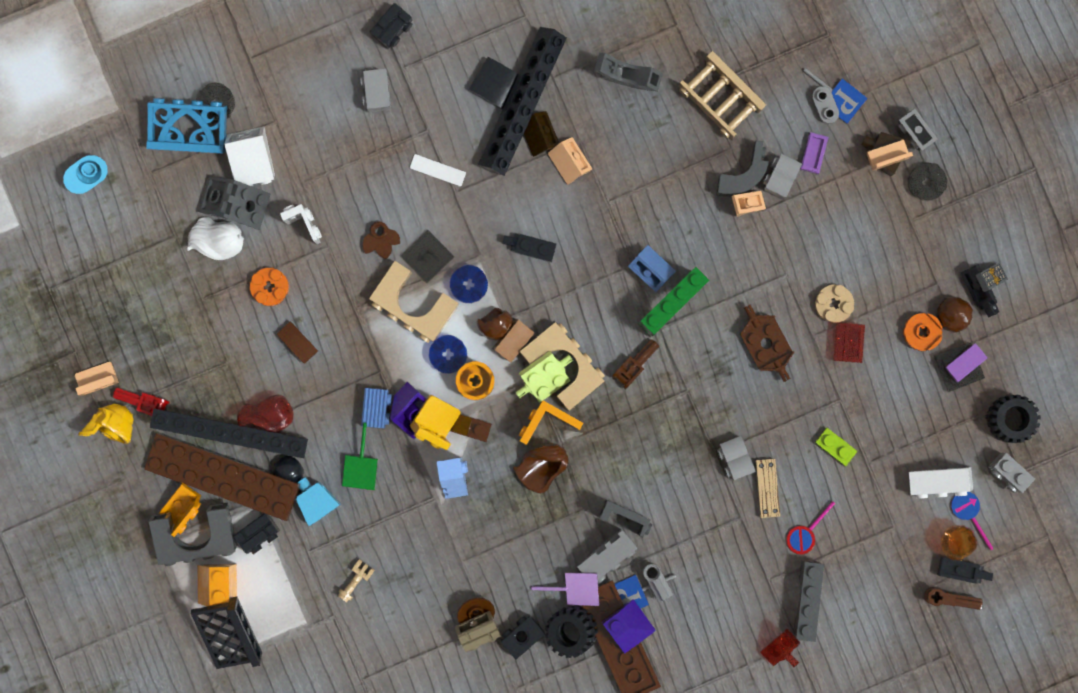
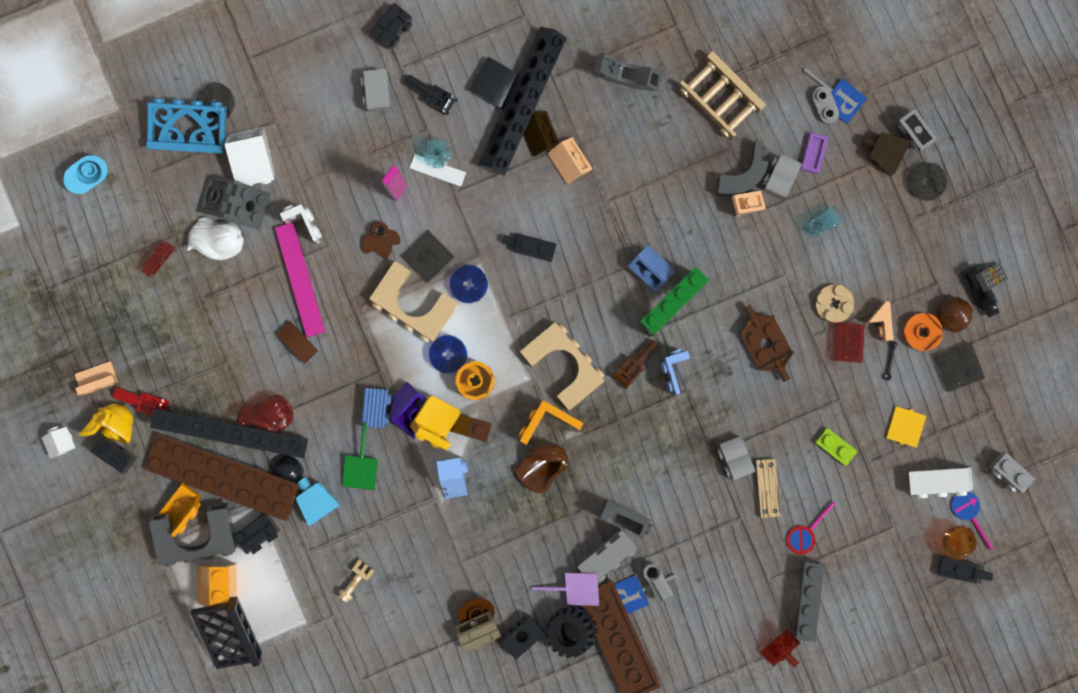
orange plate [250,268,289,306] -> none
reddish brown hair [476,308,513,340] -> none
medium nougat hinge [492,319,534,363] -> none
yellowish green plate [516,351,573,403] -> none
dark purple slope [602,599,656,653] -> none
light nougat panel [866,140,913,171] -> none
reddish brown connector [924,587,983,610] -> none
medium lavender tile [945,343,987,382] -> none
black tyre [987,395,1041,443] -> none
none -> white brick [41,426,75,459]
none -> black brick [90,435,137,473]
none -> clear red plate [142,241,176,278]
none -> dark pink tile [275,222,326,338]
none -> dark pink tile [382,165,408,202]
none -> black connector [404,75,458,116]
none -> clear light blue brick [424,139,452,169]
none -> light blue bracket [661,349,690,395]
none -> clear light blue piece [806,205,844,237]
none -> light nougat slope [866,302,894,341]
none -> black hinge [883,341,897,381]
none -> yellow piece [886,406,926,448]

